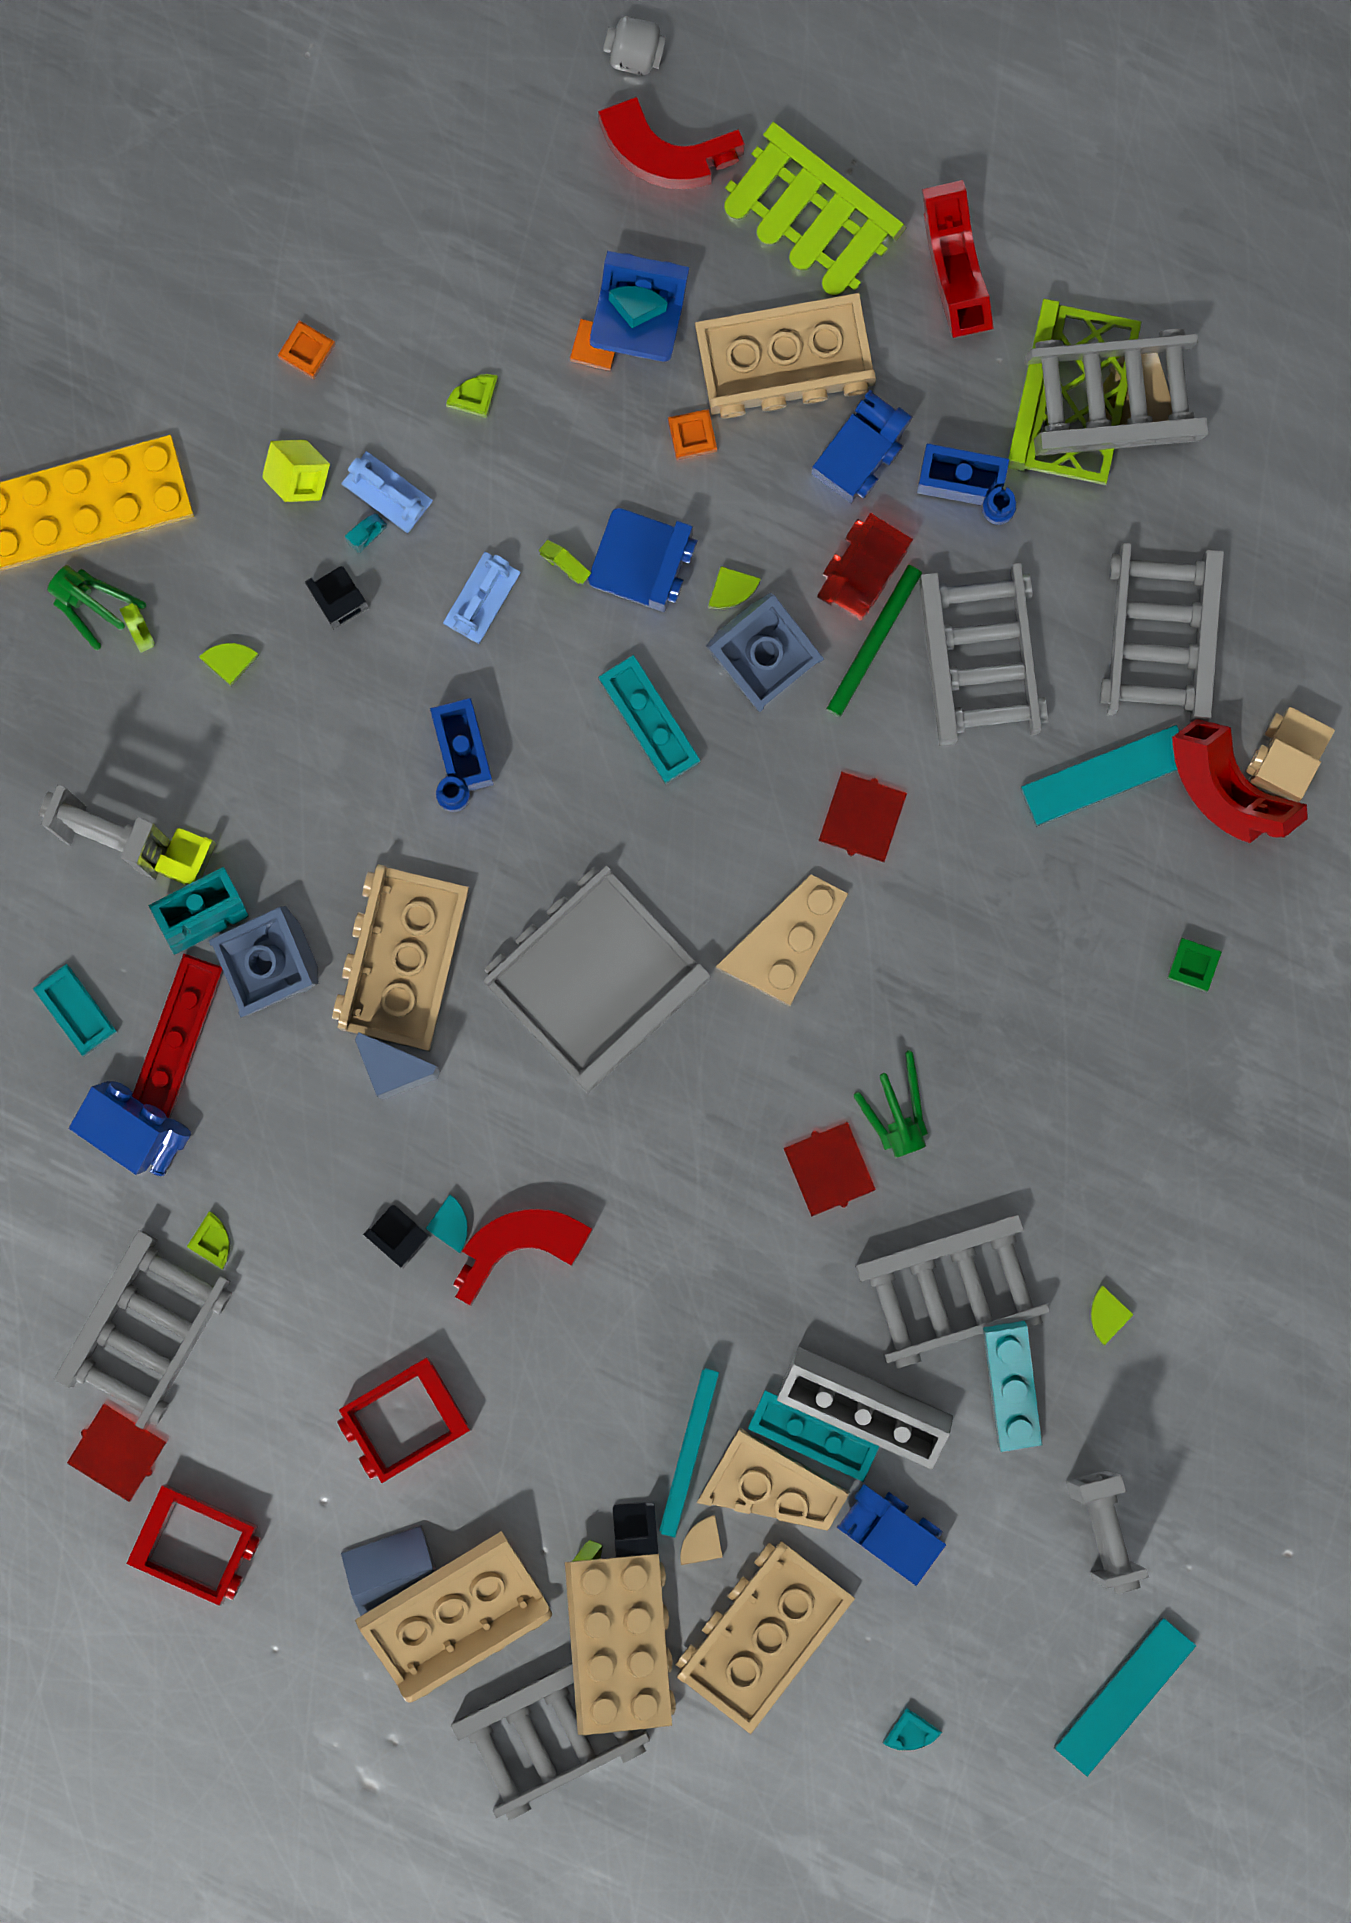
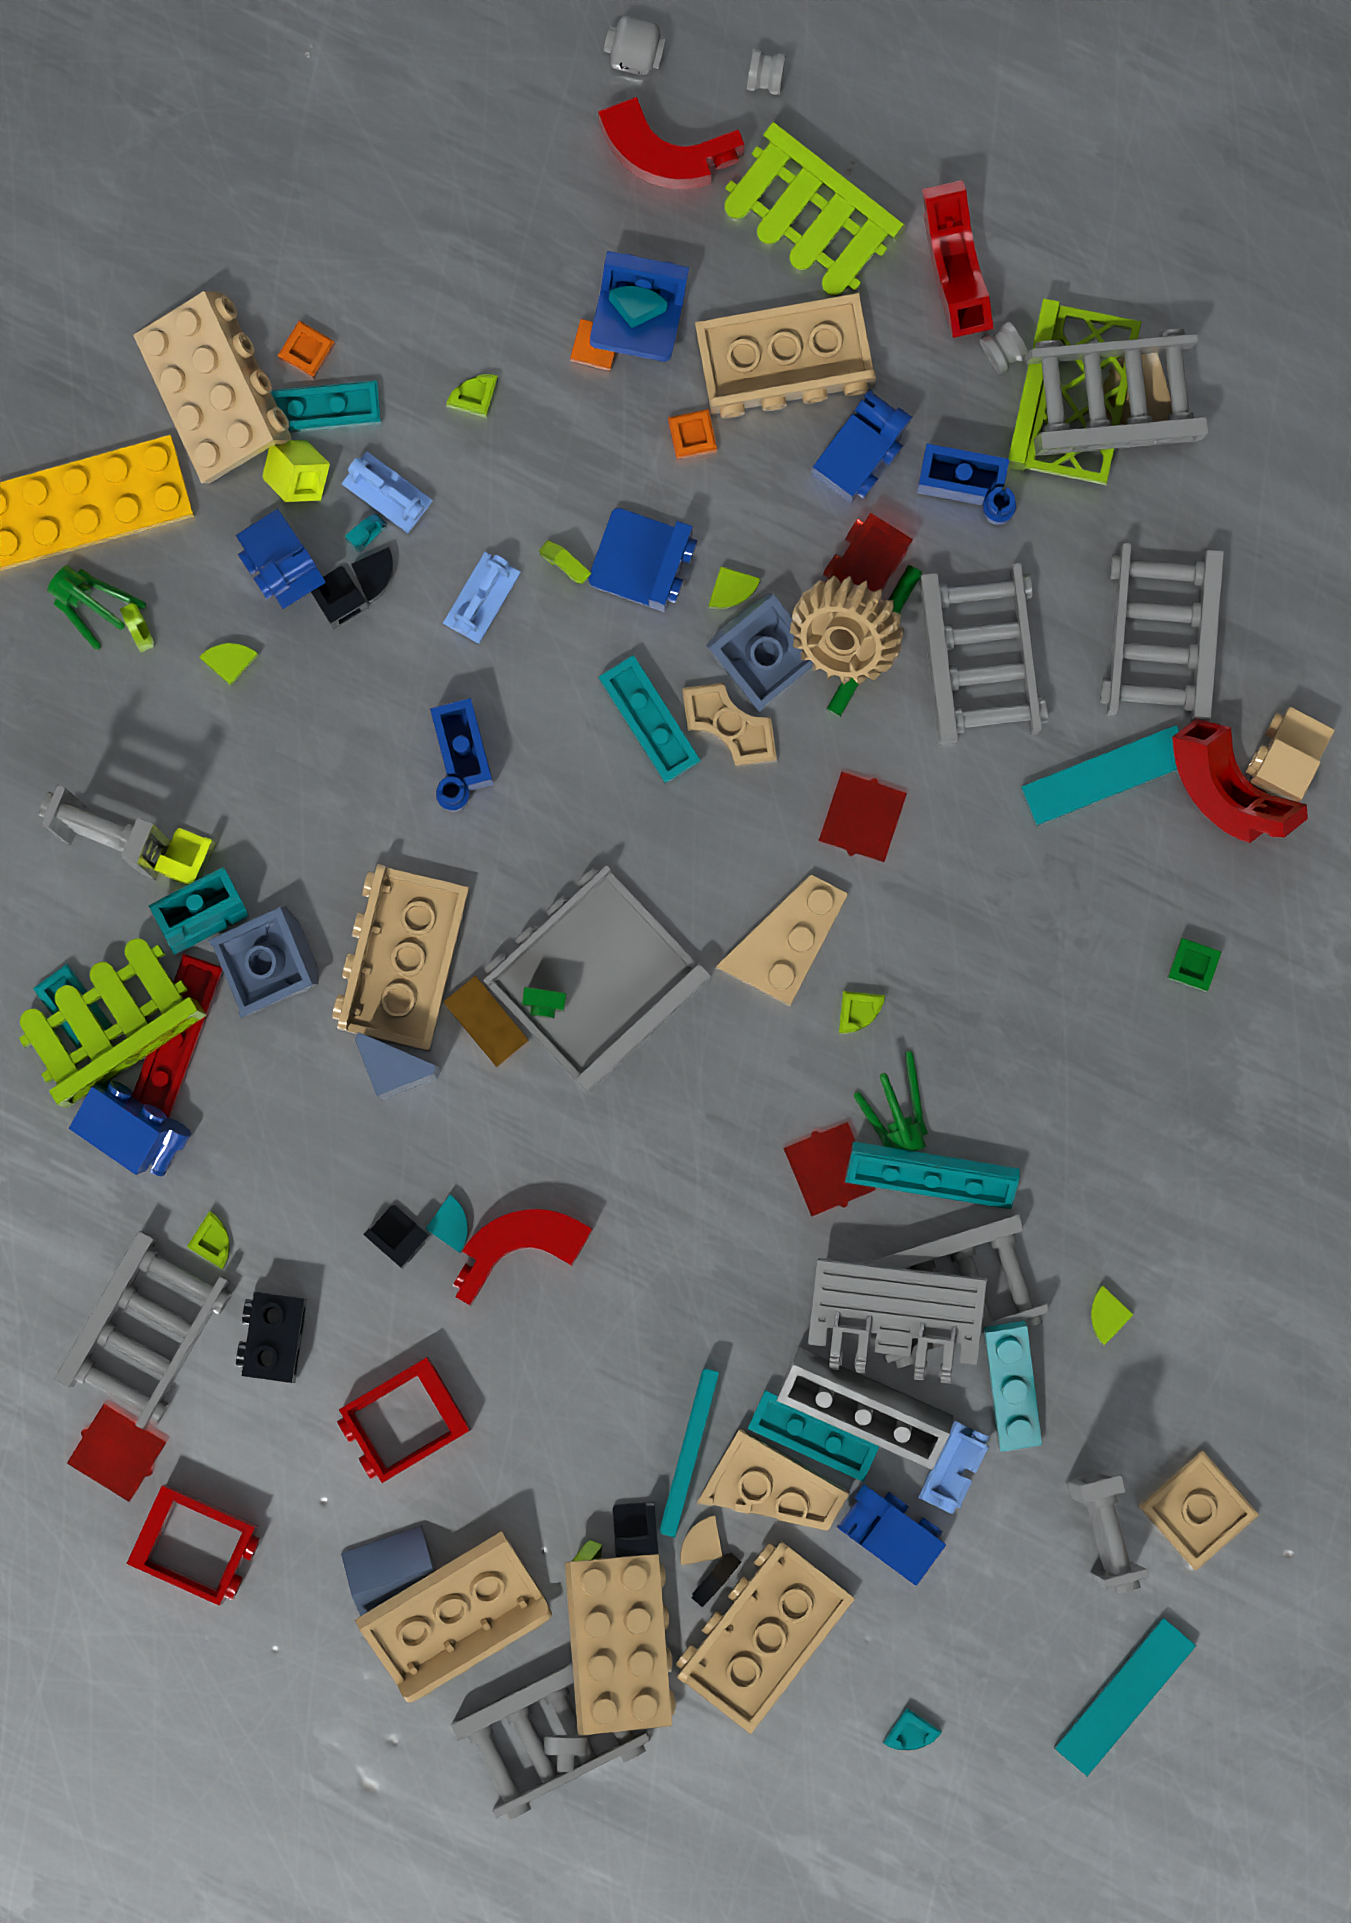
none -> lime fence [18,938,207,1109]
none -> tan bracket [133,291,291,483]
none -> blue hinge [235,509,326,609]
none -> black brick [236,1291,308,1383]
none -> teal tile [270,380,381,433]
none -> black tile [351,547,393,604]
none -> pearl gold tile [443,975,529,1067]
none -> green plate [522,987,567,1019]
none -> light grey tile [544,1735,587,1772]
none -> tan tile [682,683,777,767]
none -> black tile [691,1552,741,1608]
none -> light grey wheel [746,49,786,95]
none -> tan gear [790,576,904,685]
none -> light grey hinge [808,1258,987,1384]
none -> lime tile [838,991,885,1034]
none -> teal tile [845,1141,1020,1209]
none -> light blue hinge [918,1421,989,1514]
none -> light grey wheel [979,321,1028,374]
none -> tan tile [1138,1450,1259,1571]

